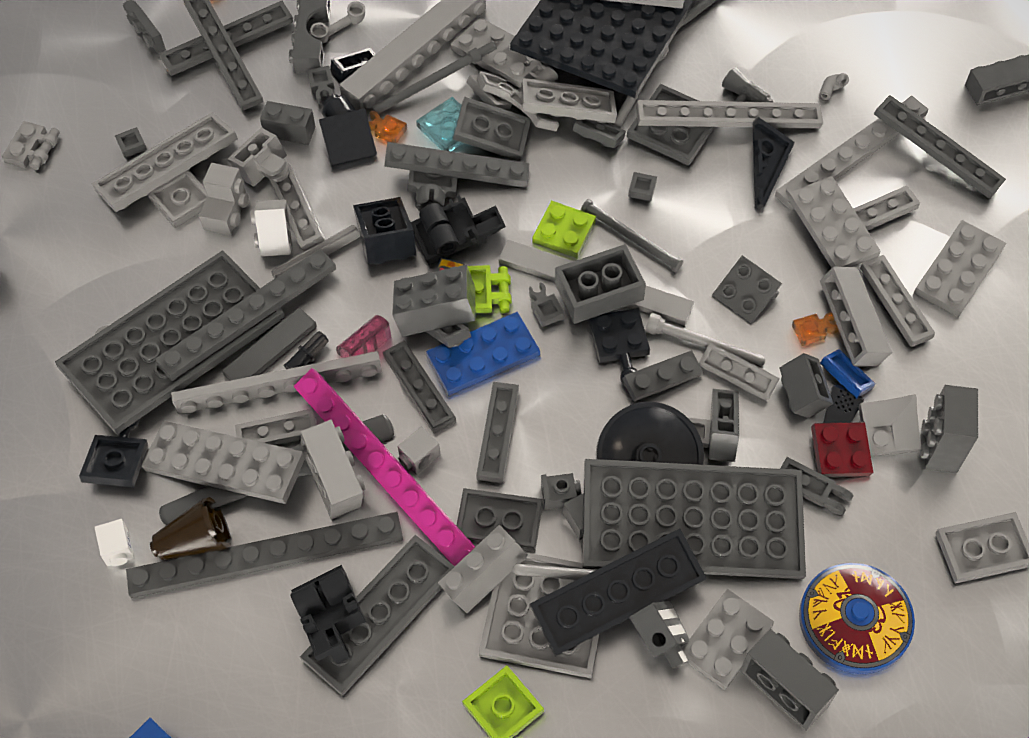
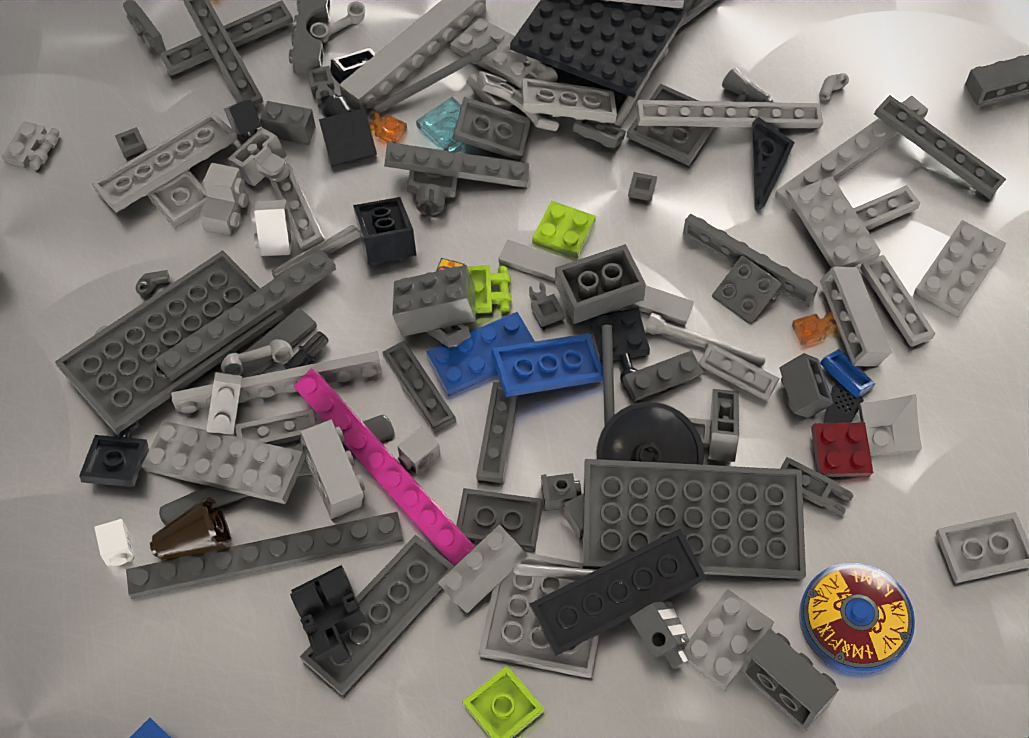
clear pink brick [336,315,392,358] -> none
black plate [411,195,506,265] -> none
dark grey bar [581,199,683,273] -> none
dark grey brick [921,385,978,473] -> none
none -> dark grey arm [135,270,170,296]
none -> light grey brick [206,372,242,435]
none -> light grey bar [221,339,293,376]
none -> black brick [224,99,262,138]
none -> blue plate [491,333,603,397]
none -> dark grey bar [602,325,615,426]
none -> dark grey plate [683,213,818,307]

